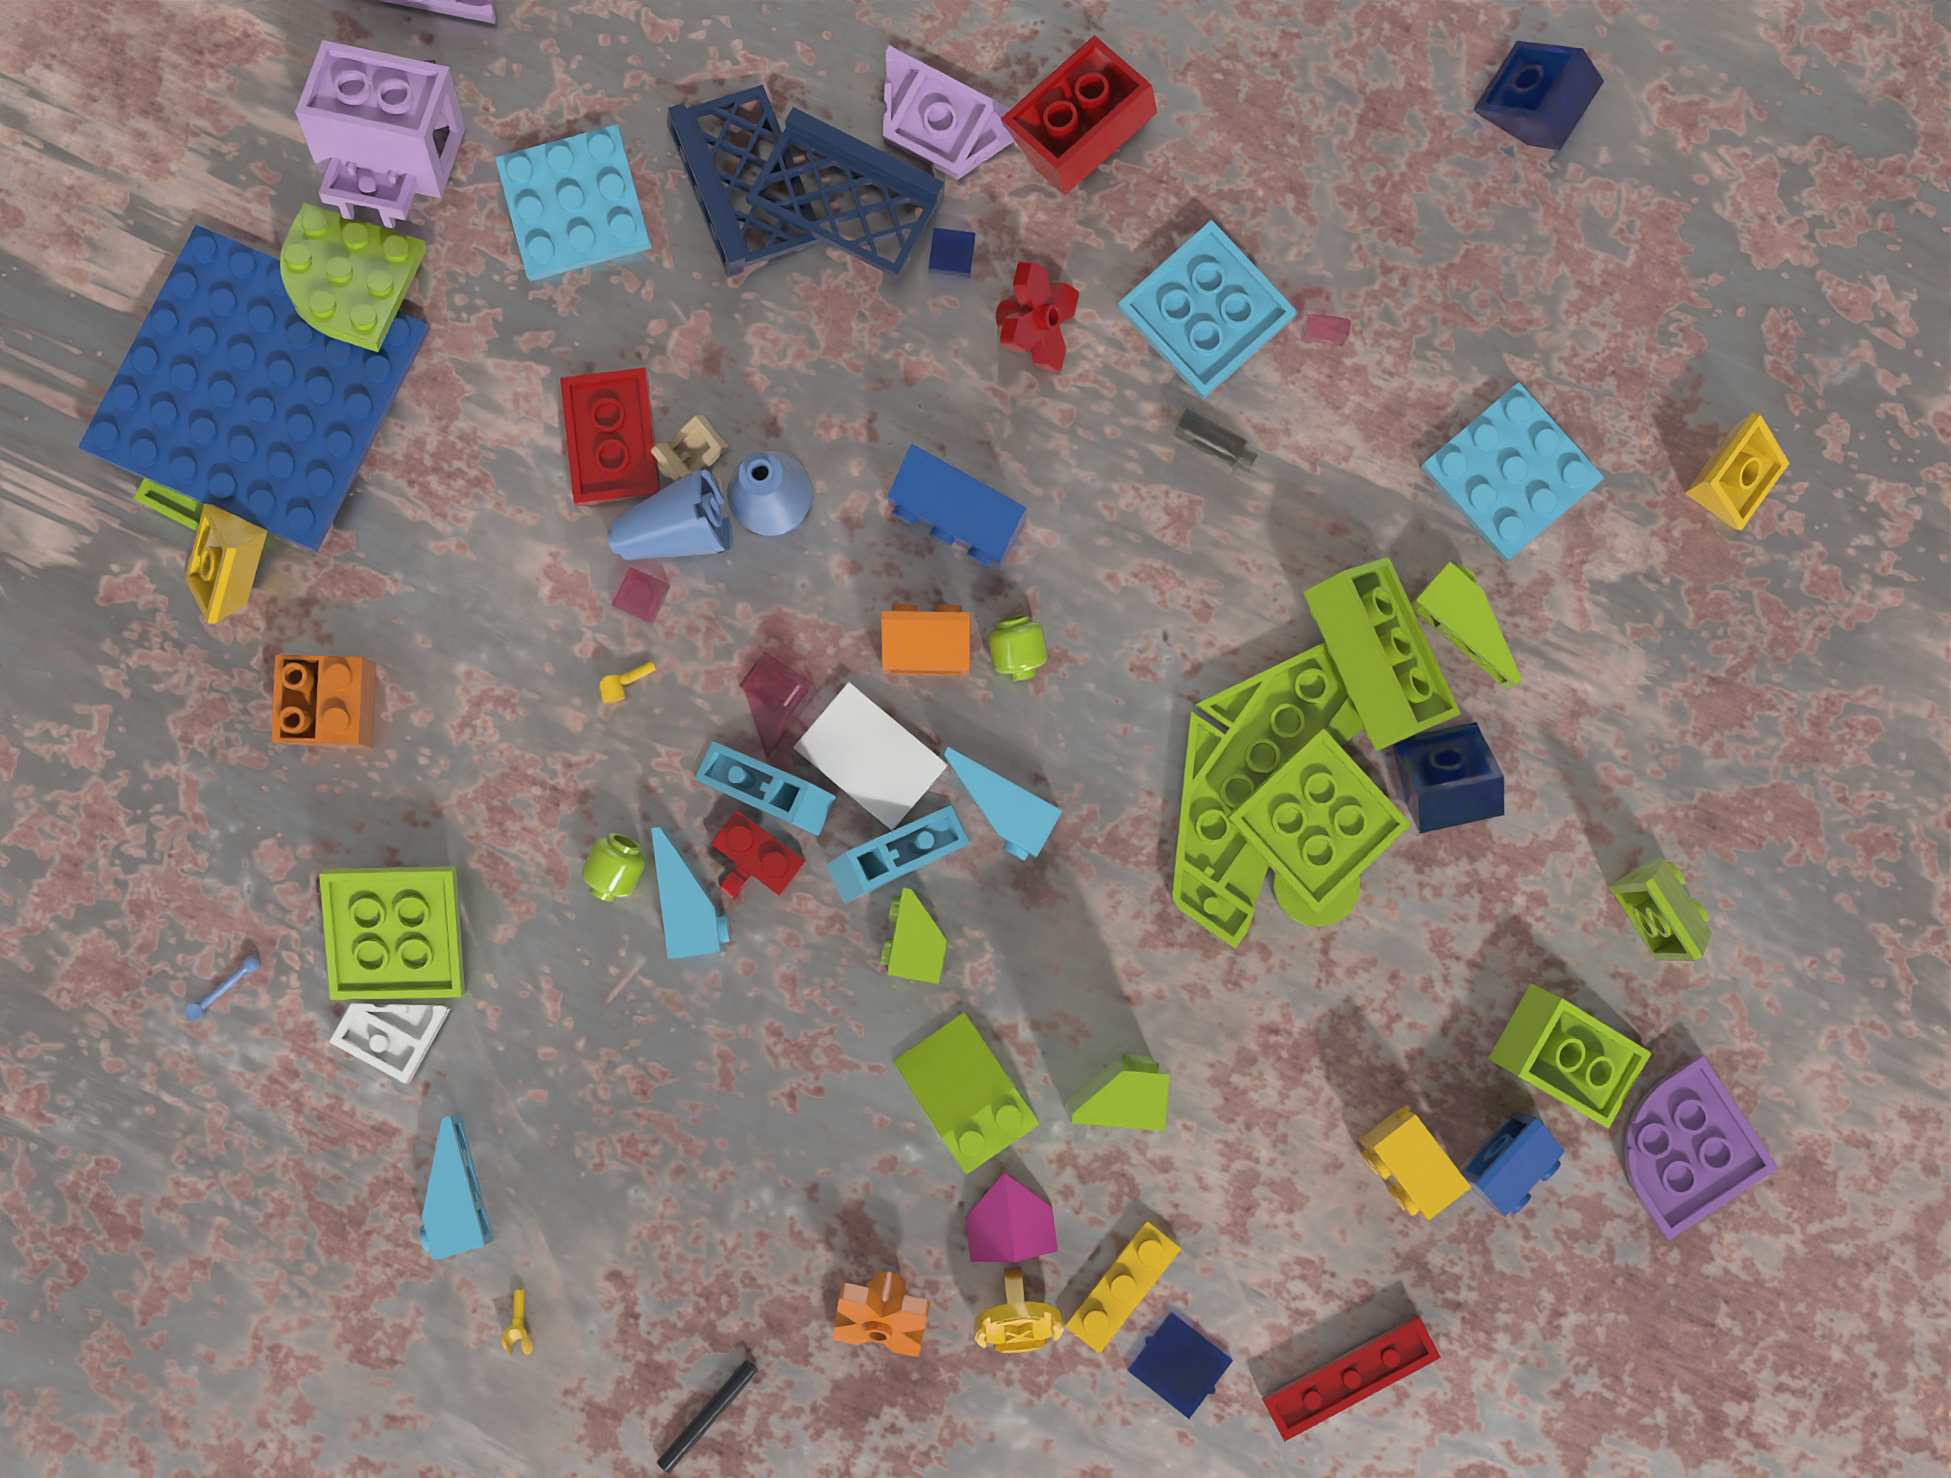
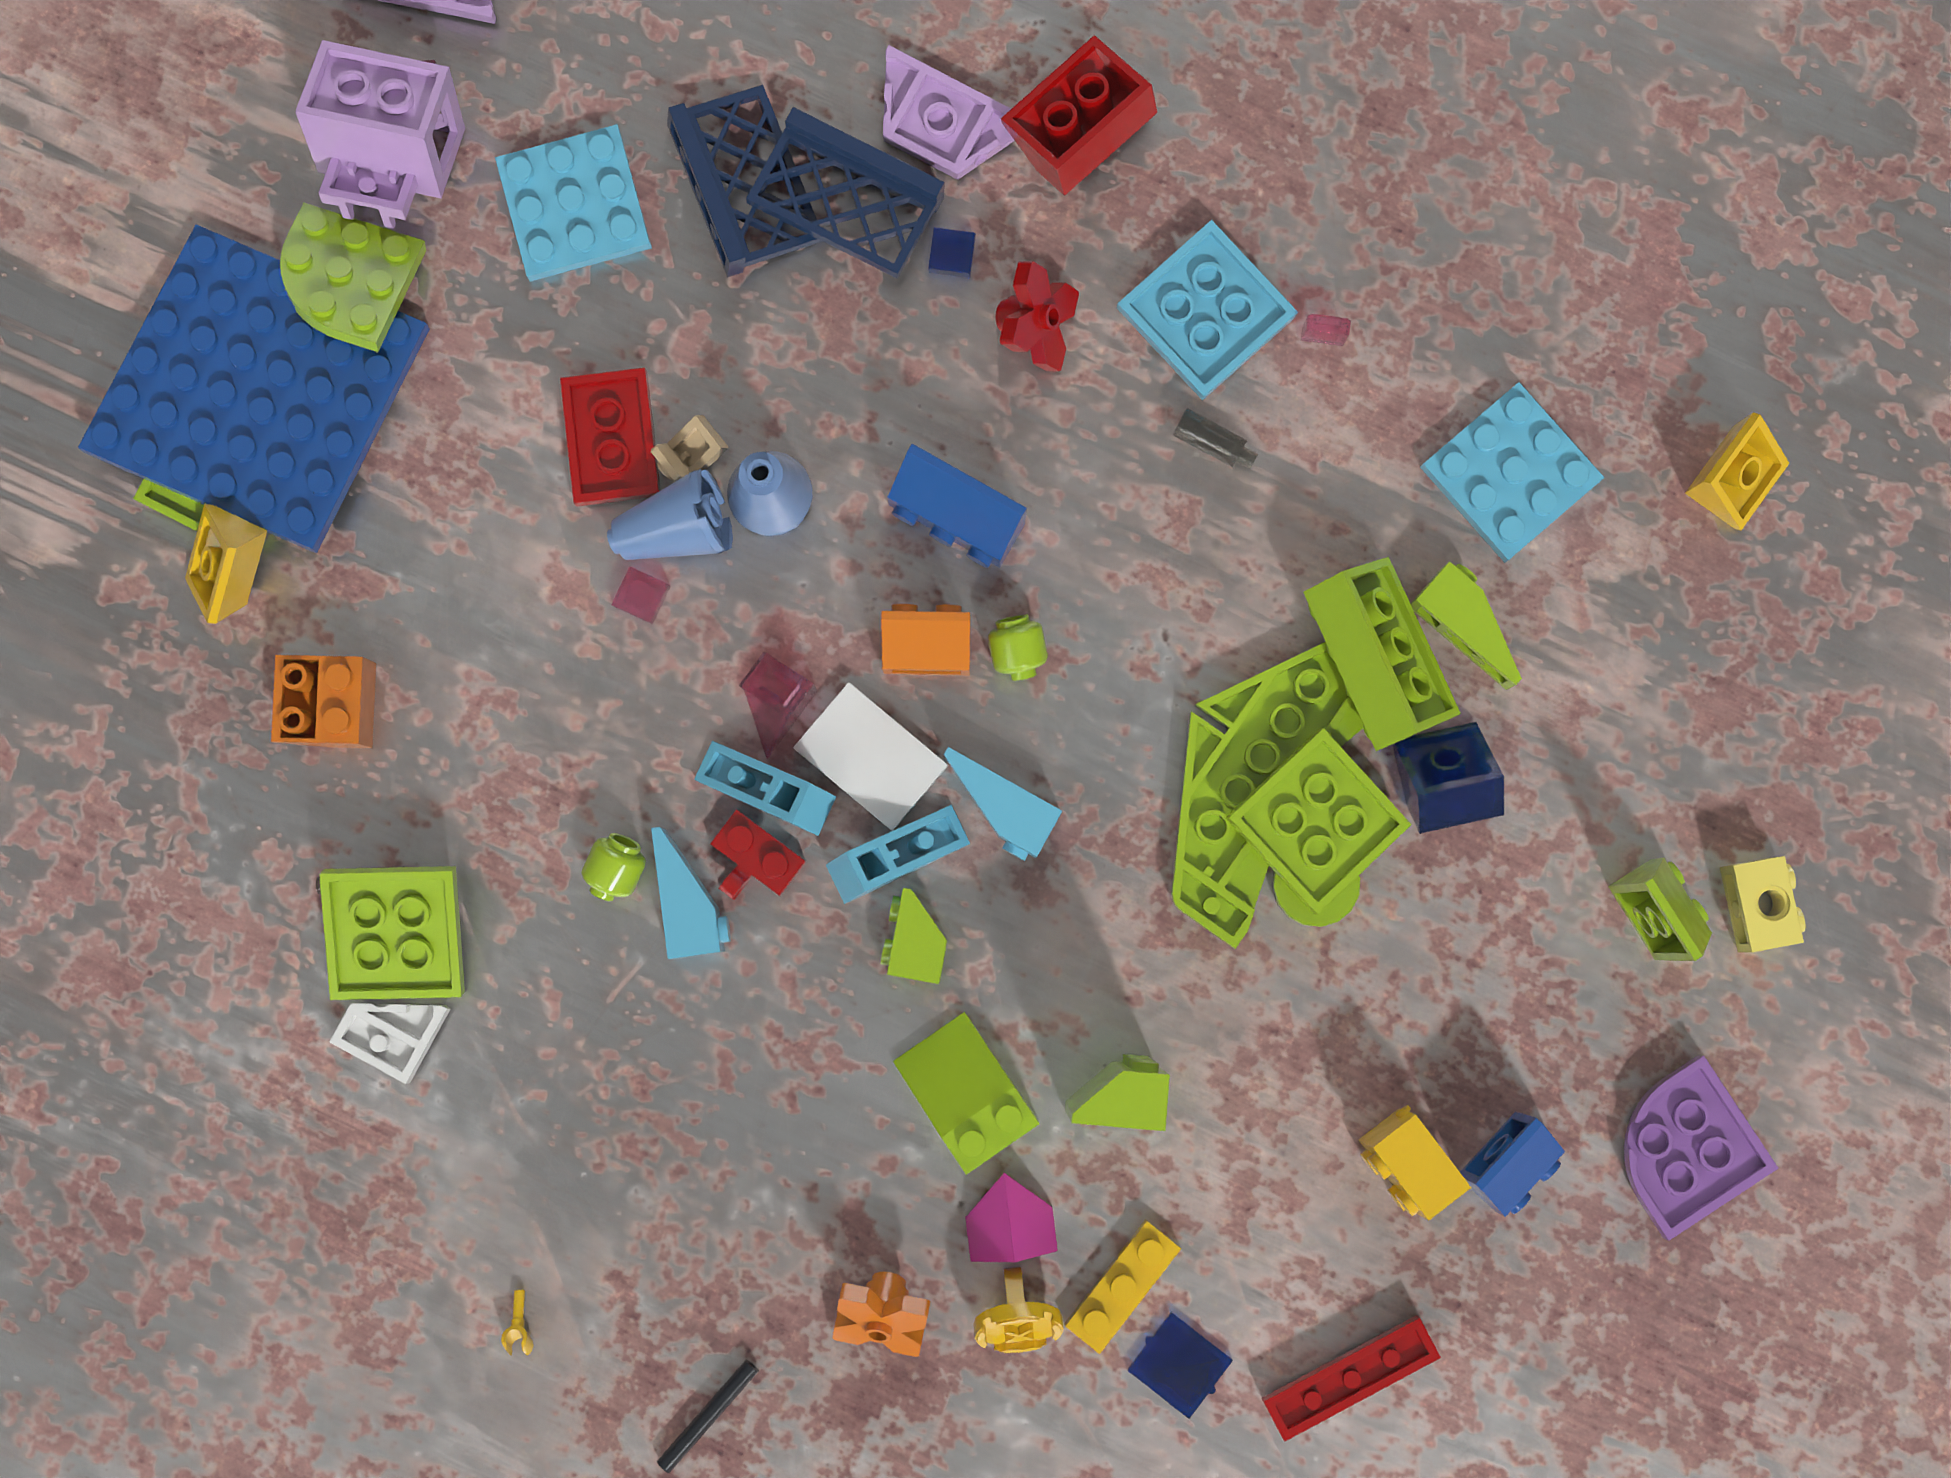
medium blue hinge [185,955,261,1020] -> none
medium azure slope [419,1113,494,1261] -> none
yellow hand [599,661,656,704] -> none
clear blue slope [1473,40,1604,151] -> none
lime slope [1488,983,1651,1129] -> none
none -> light yellow brick [1719,856,1806,952]

